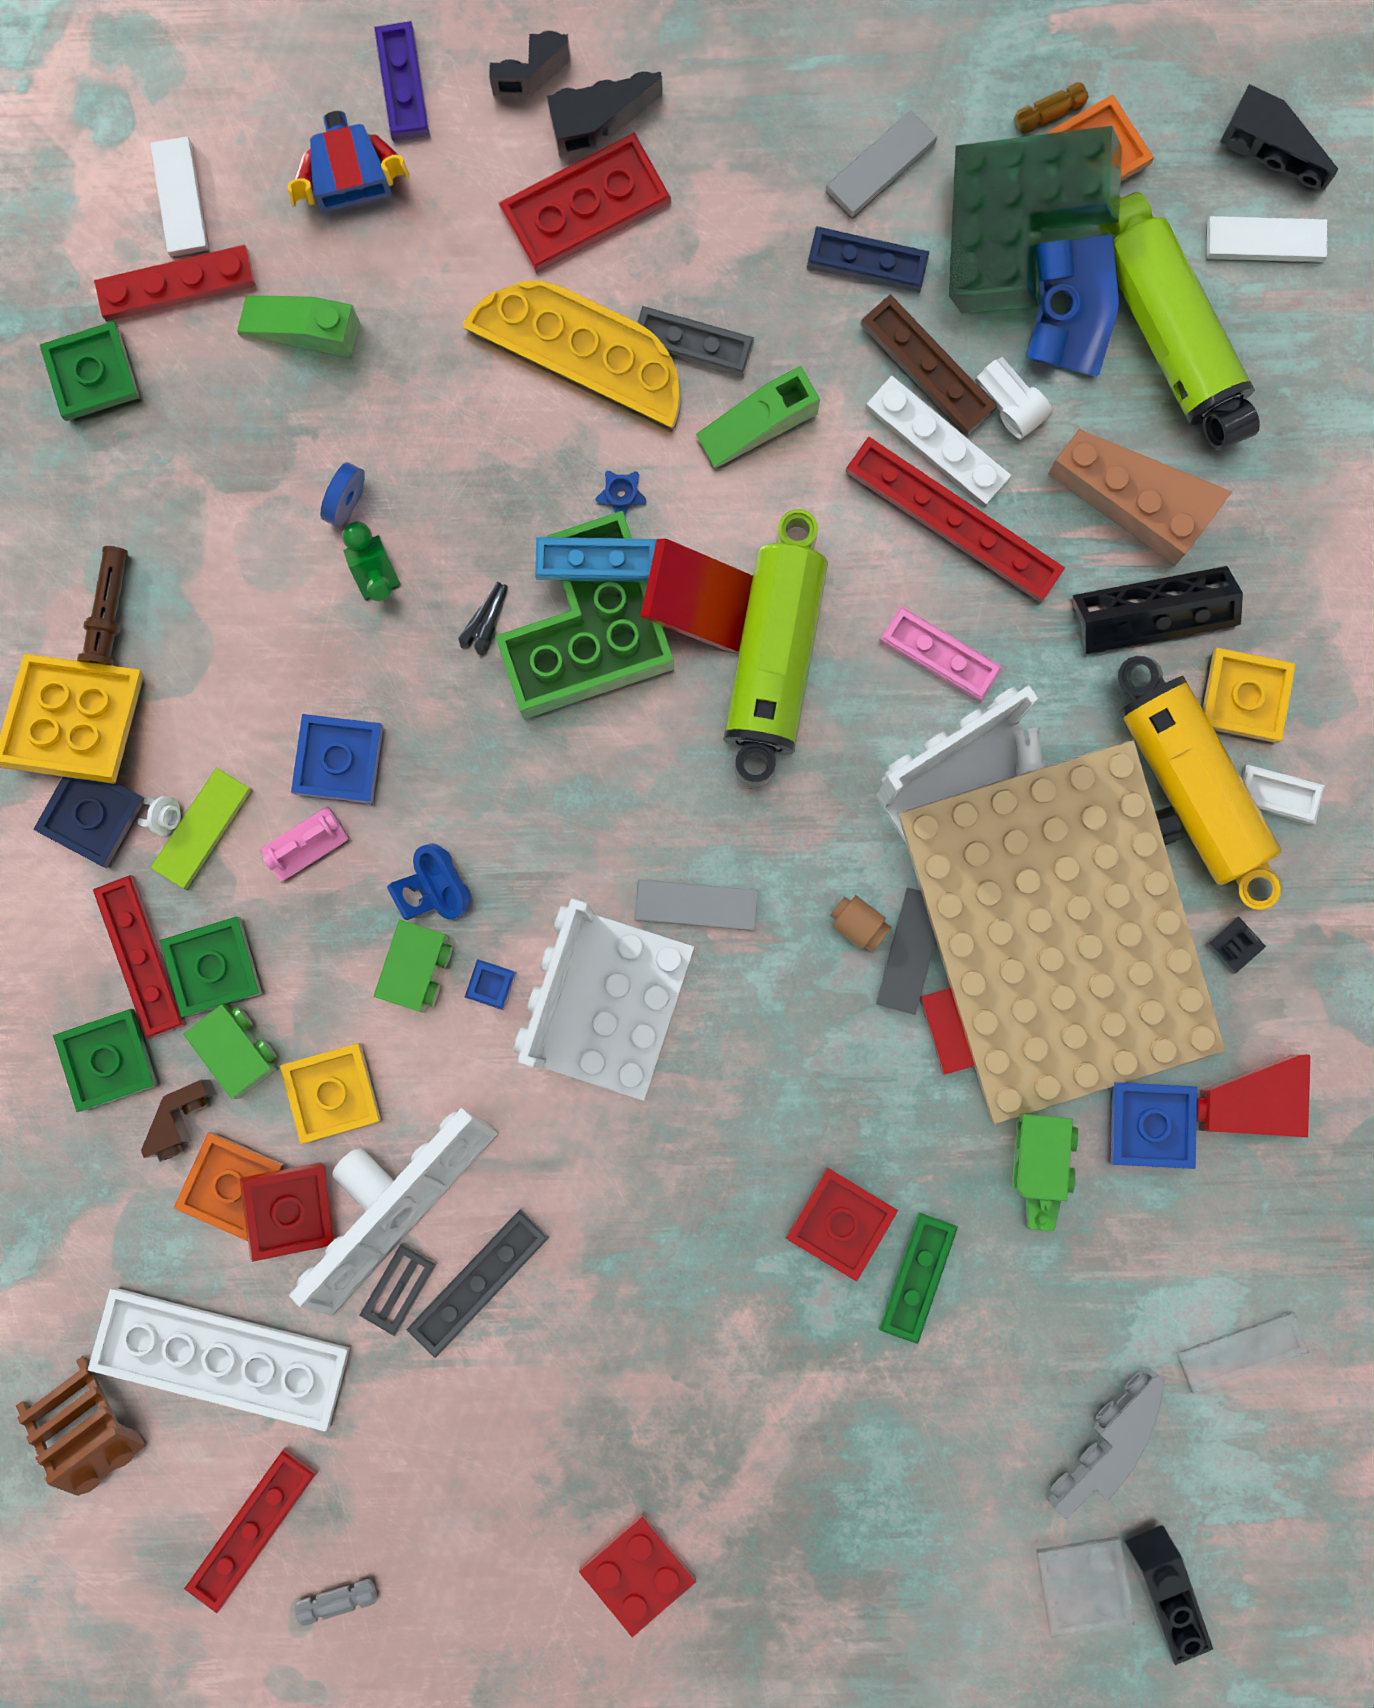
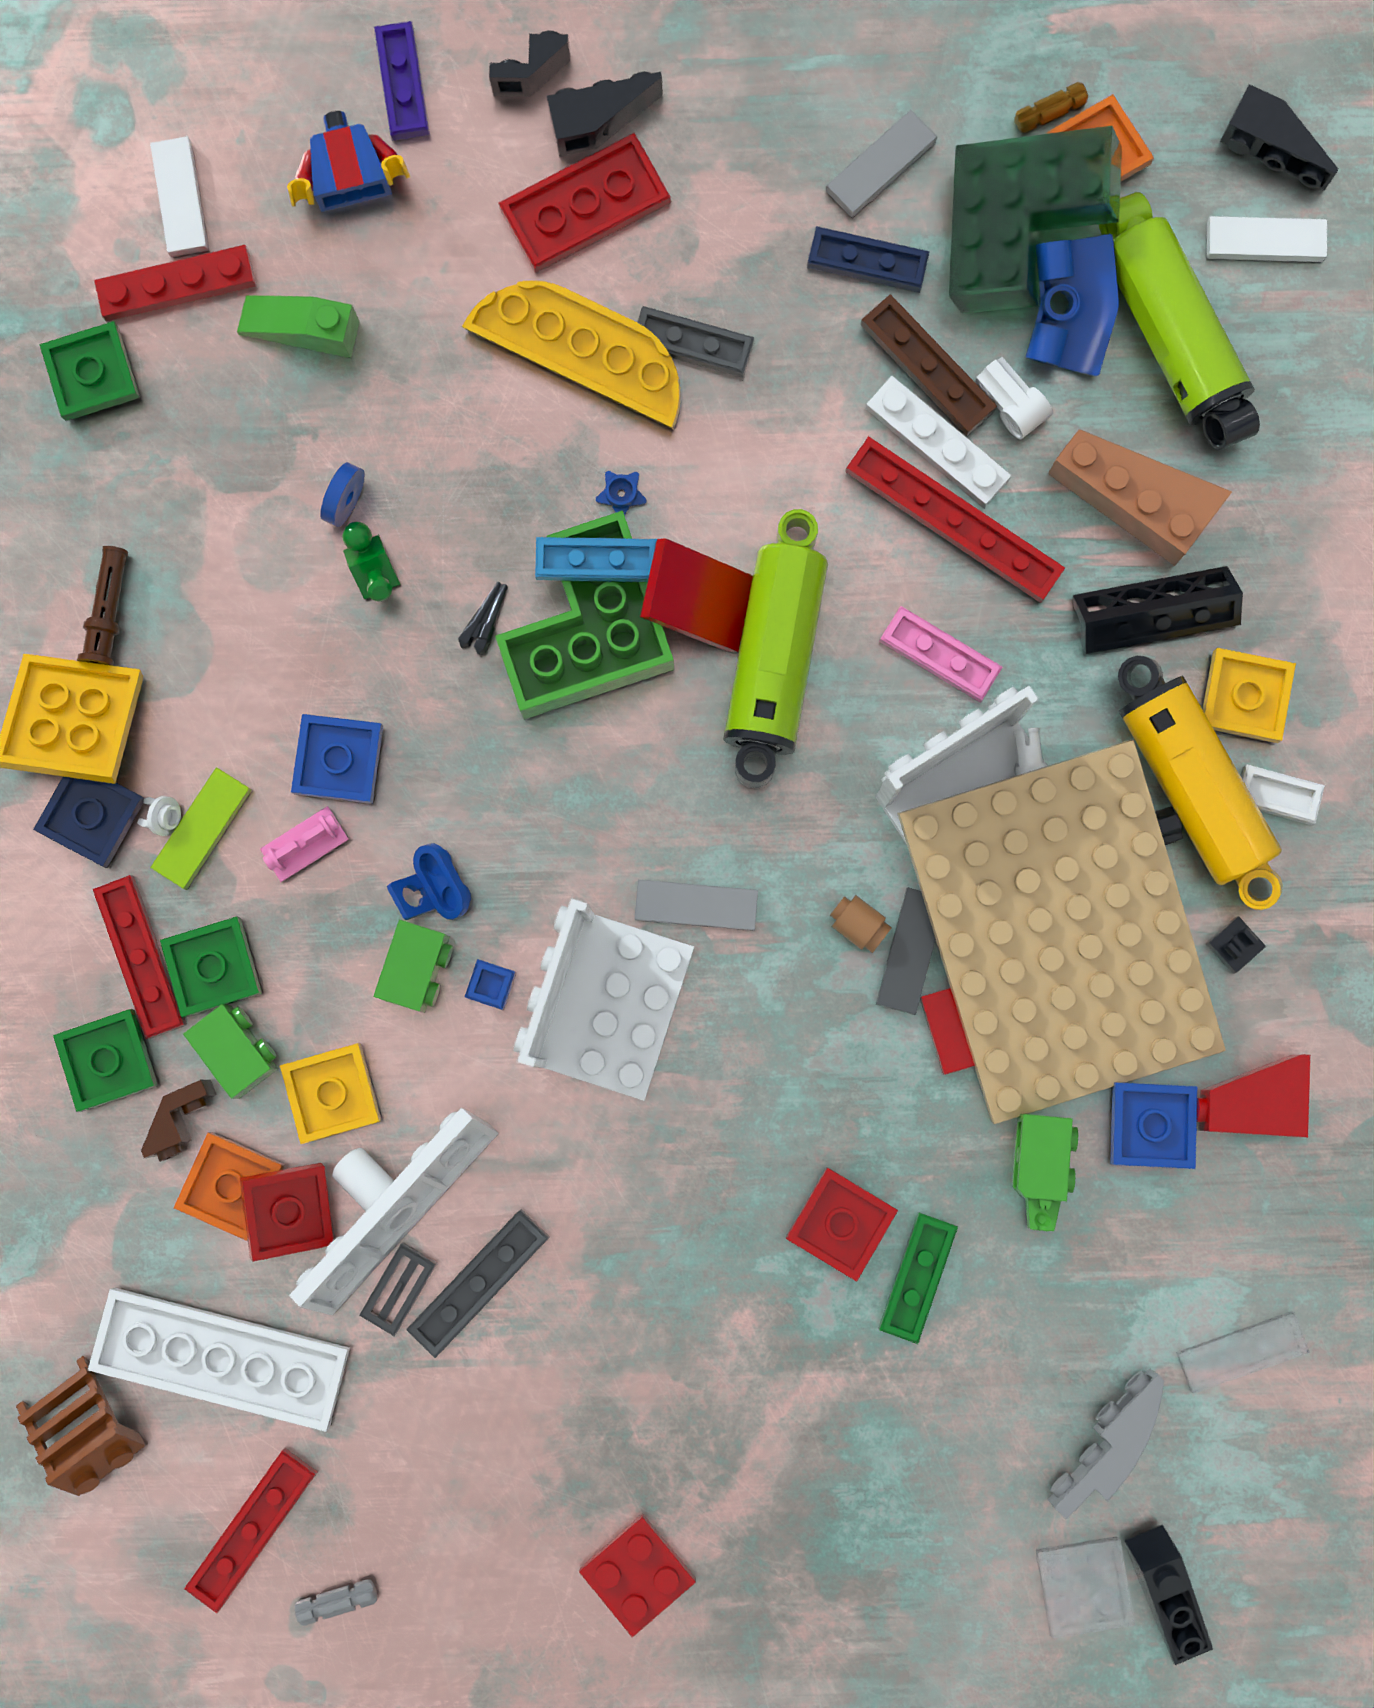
bright green slope [696,365,820,469] -> none

